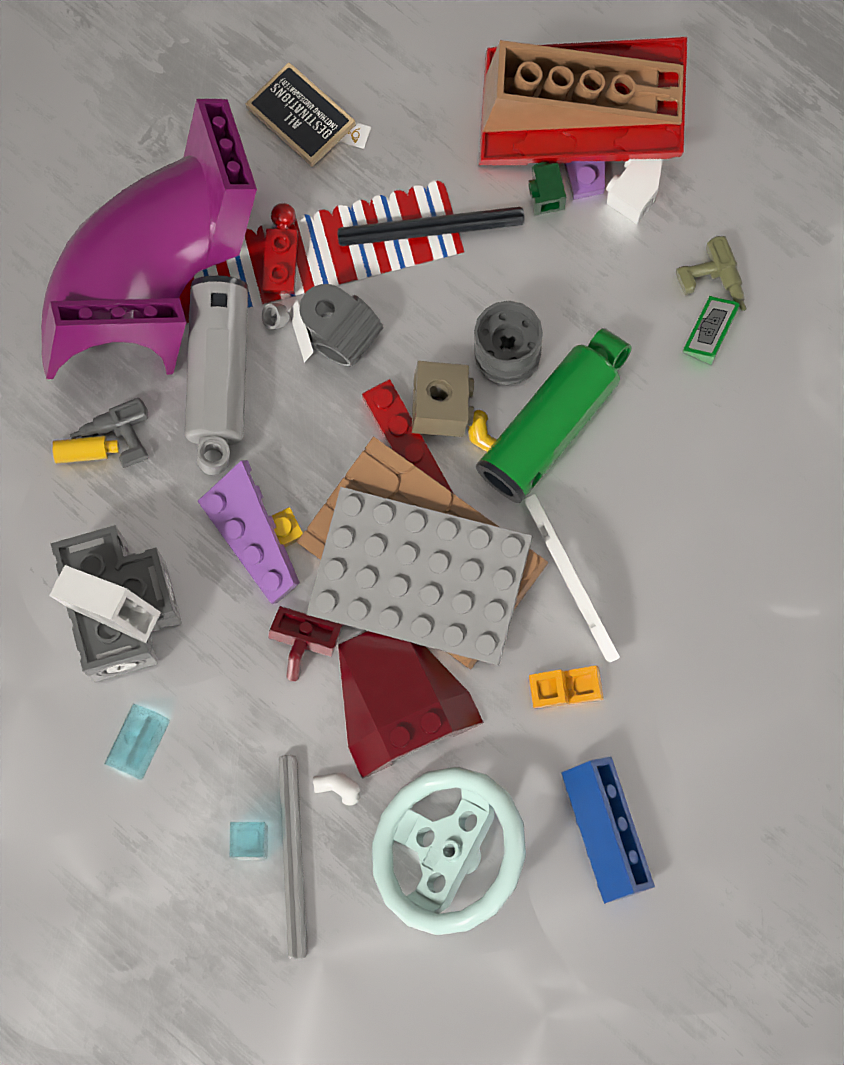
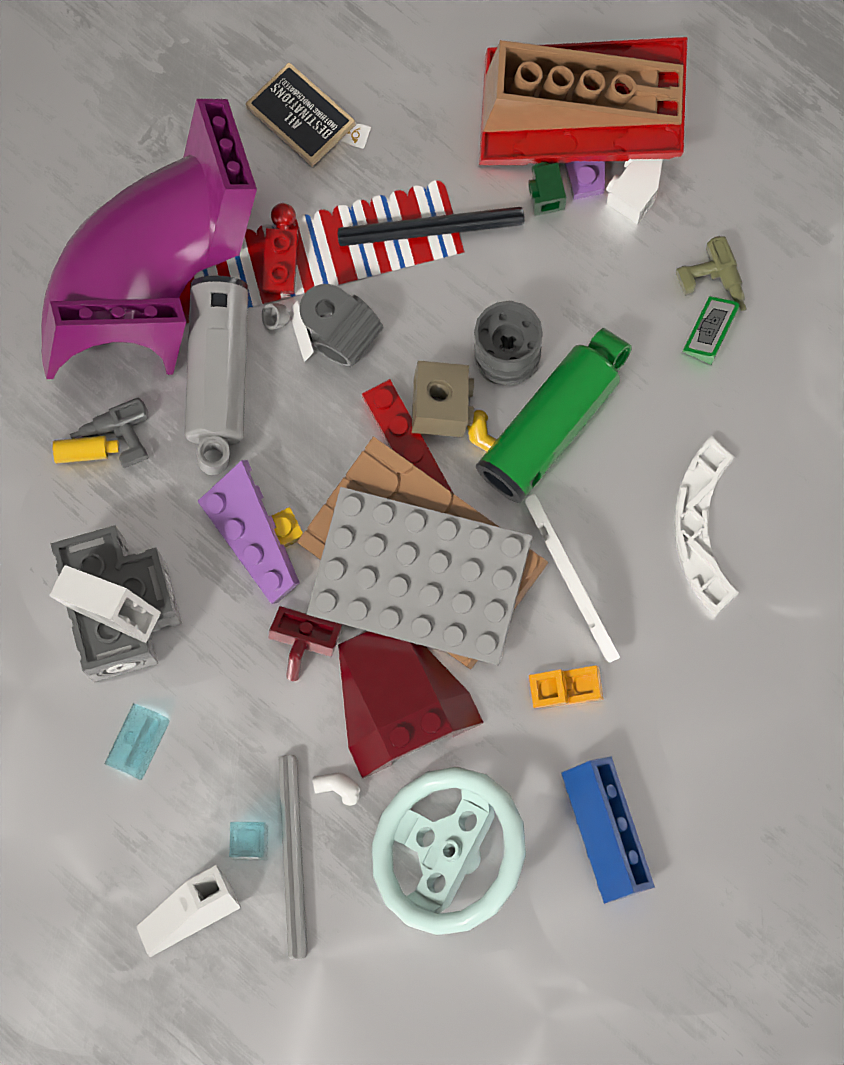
none -> white slope [136,865,241,957]
none -> white tile [674,435,739,617]

